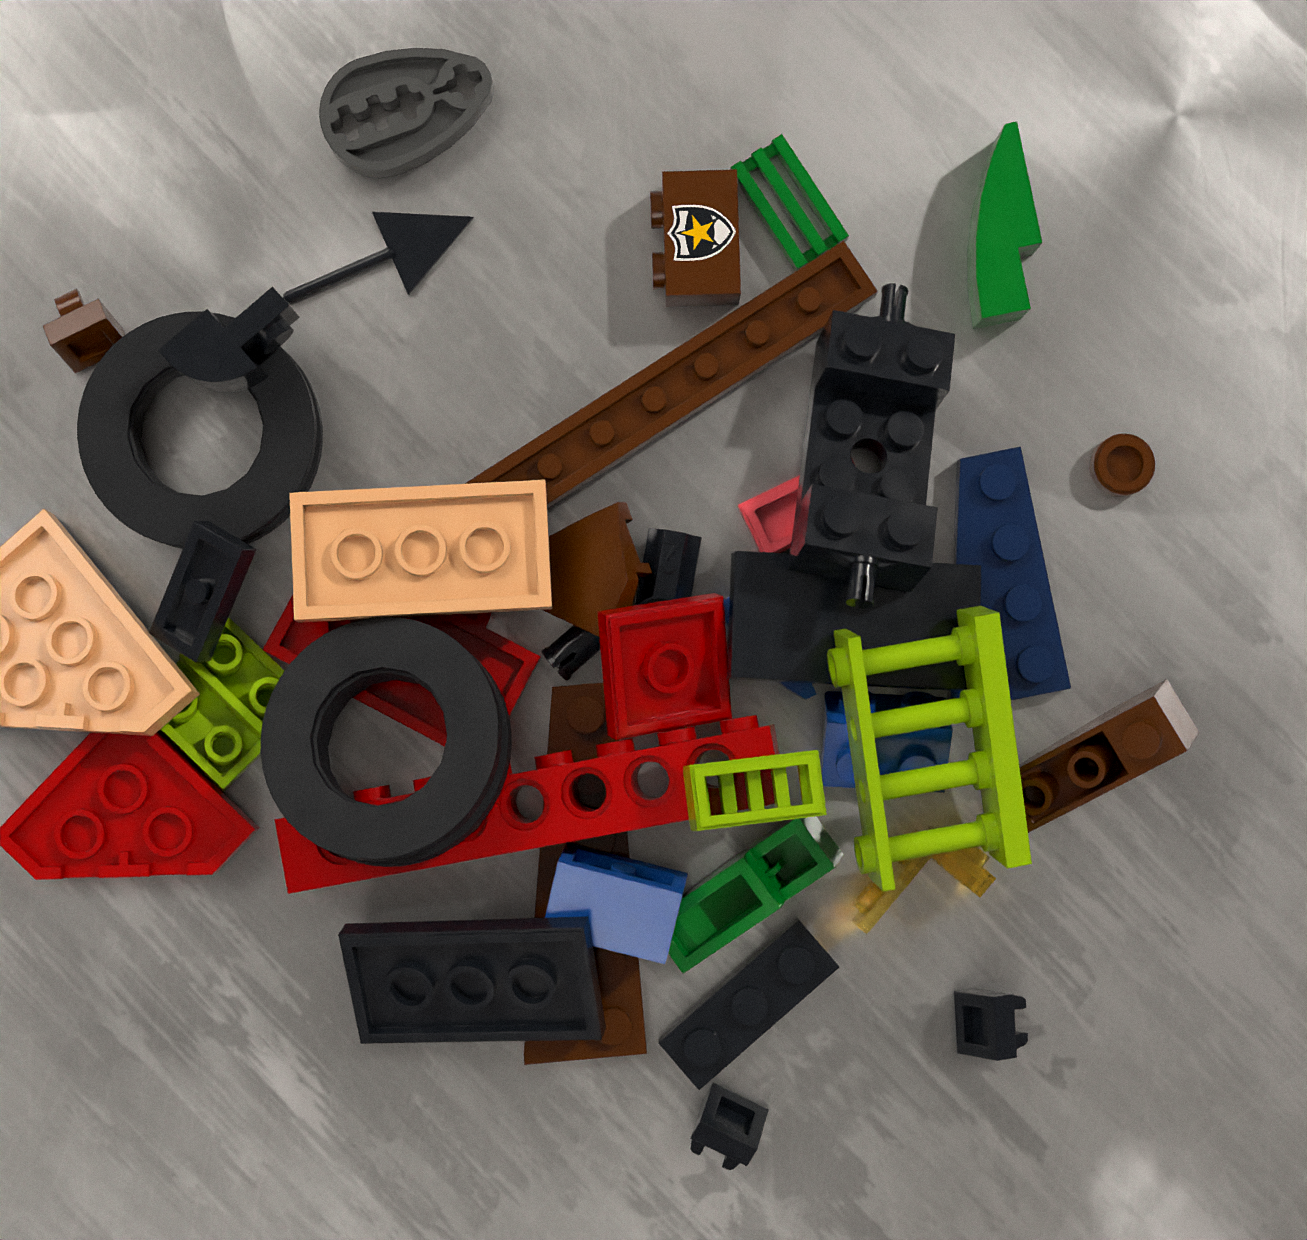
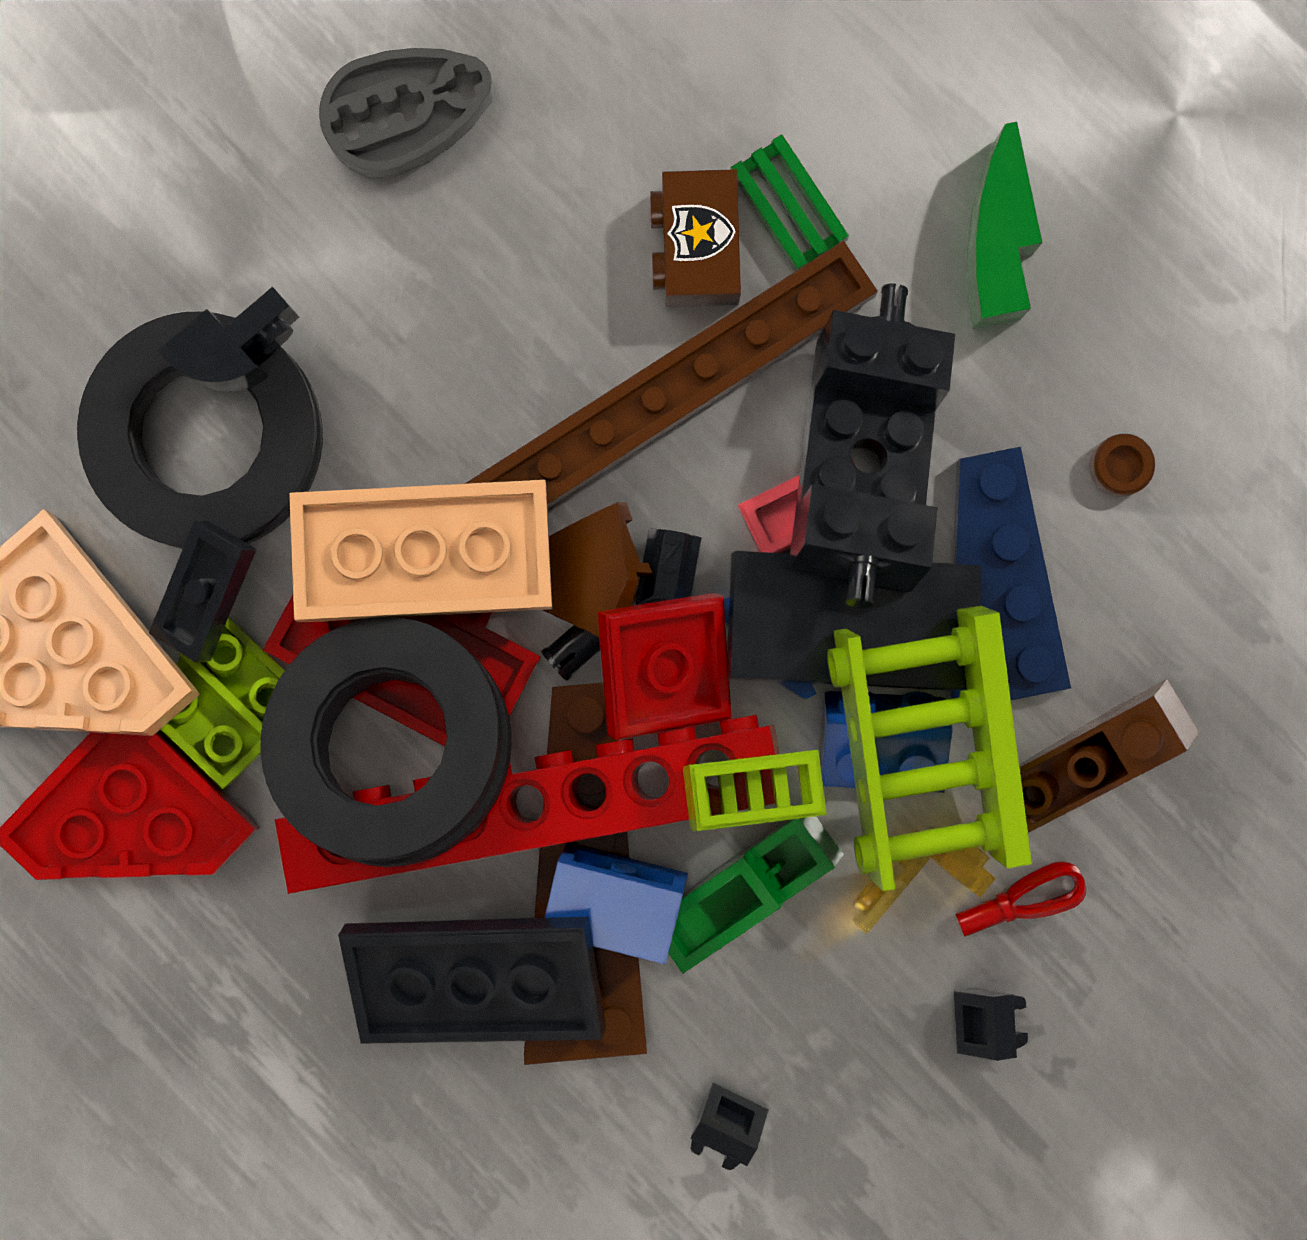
reddish brown tile [43,288,125,374] -> none
black piece [283,212,474,303] -> none
black plate [658,918,839,1090] -> none
none -> red piece [955,862,1087,937]

